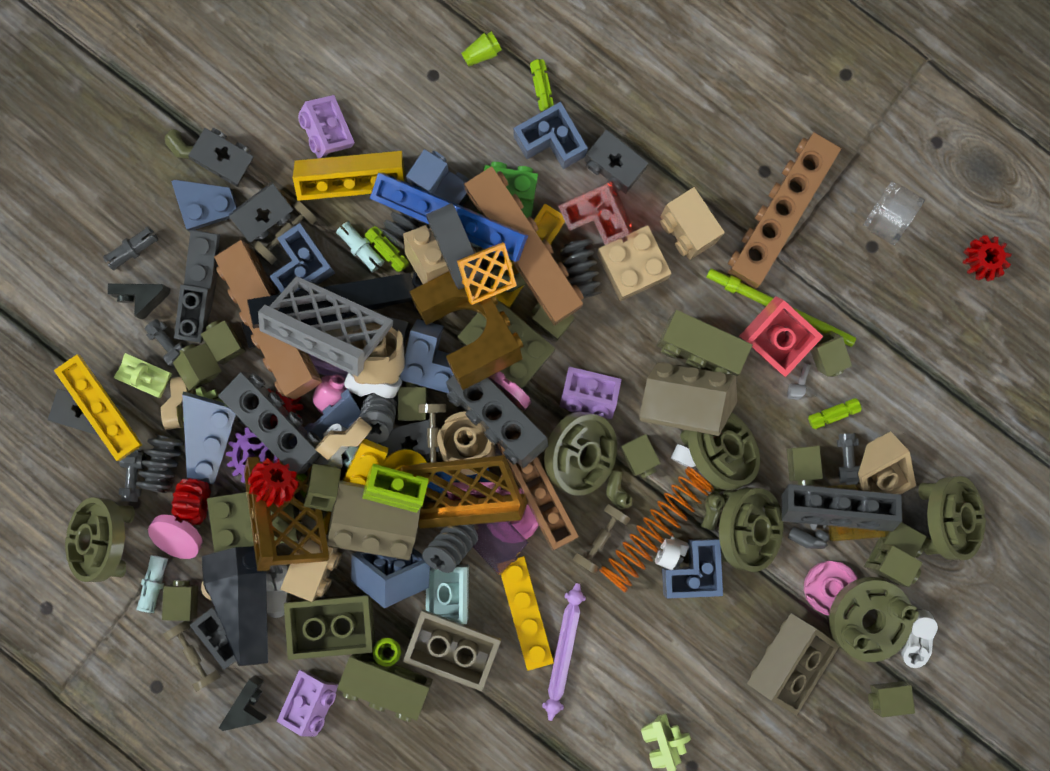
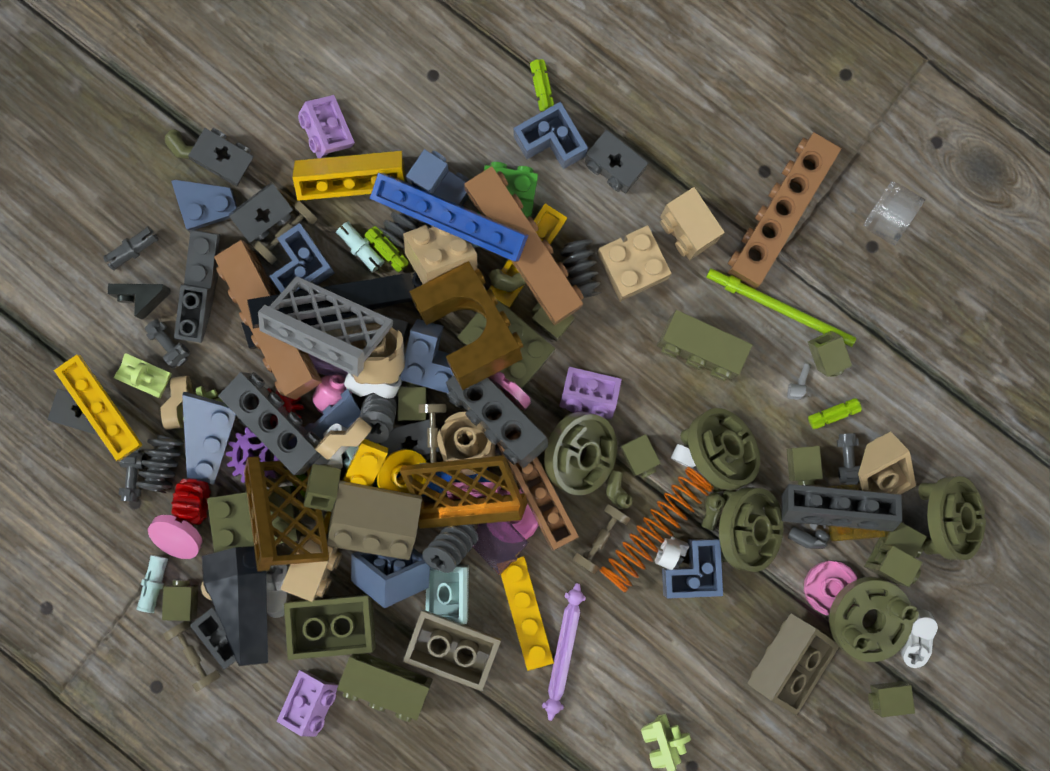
olive piece [65,497,135,582] -> none
olive brick [173,343,222,391] -> none
olive brick [201,320,246,365] -> none
pearl dark grey slope [219,675,267,731] -> none
red gear [247,458,298,508] -> none
lime brick [362,464,429,513] -> none
lime cone [373,638,401,667] -> none
dark grey beam [426,203,484,290] -> none
light orange window [457,242,517,305] -> none
lime cone [461,31,502,67] -> none
clear red brick [558,180,634,245] -> none
dark tan slope [639,362,737,436] -> none
coral brick [739,296,823,377] -> none
red gear [962,235,1012,282] -> none

